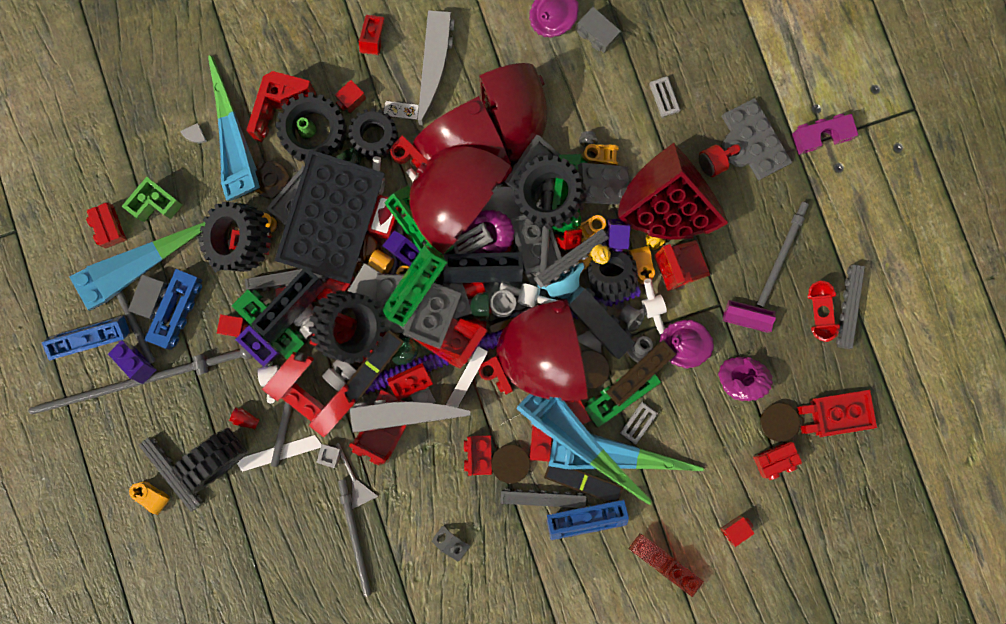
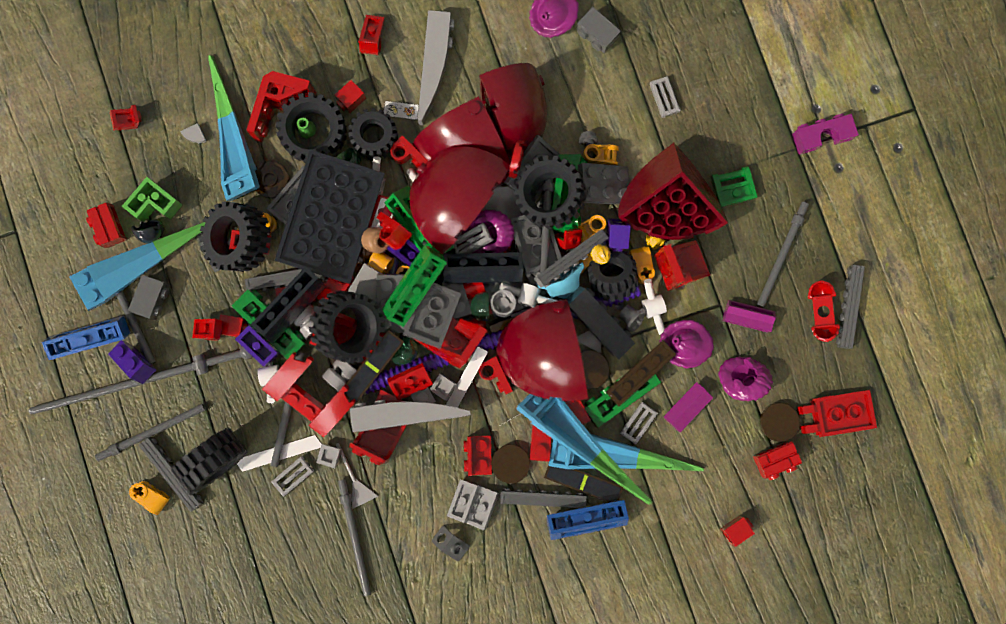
blue brick [145,269,202,350] -> none
red cone [229,407,260,430] -> none
dark grey piece [627,336,653,362] -> none
clear red slope [628,533,704,597] -> none
dark grey plate [698,98,792,181] -> none
none -> dark grey bar [95,403,206,462]
none -> red bracket [110,105,141,131]
none -> black hair [131,220,164,243]
none -> red plate [192,319,222,341]
none -> light grey tile [271,456,314,497]
none -> medium nougat head [361,227,389,253]
none -> red plate [376,212,412,250]
none -> light grey plate [430,374,457,401]
none -> light grey slope [447,479,499,530]
none -> red tile [509,139,525,179]
none -> magenta piece [664,382,713,432]
none -> green plate [711,166,757,207]

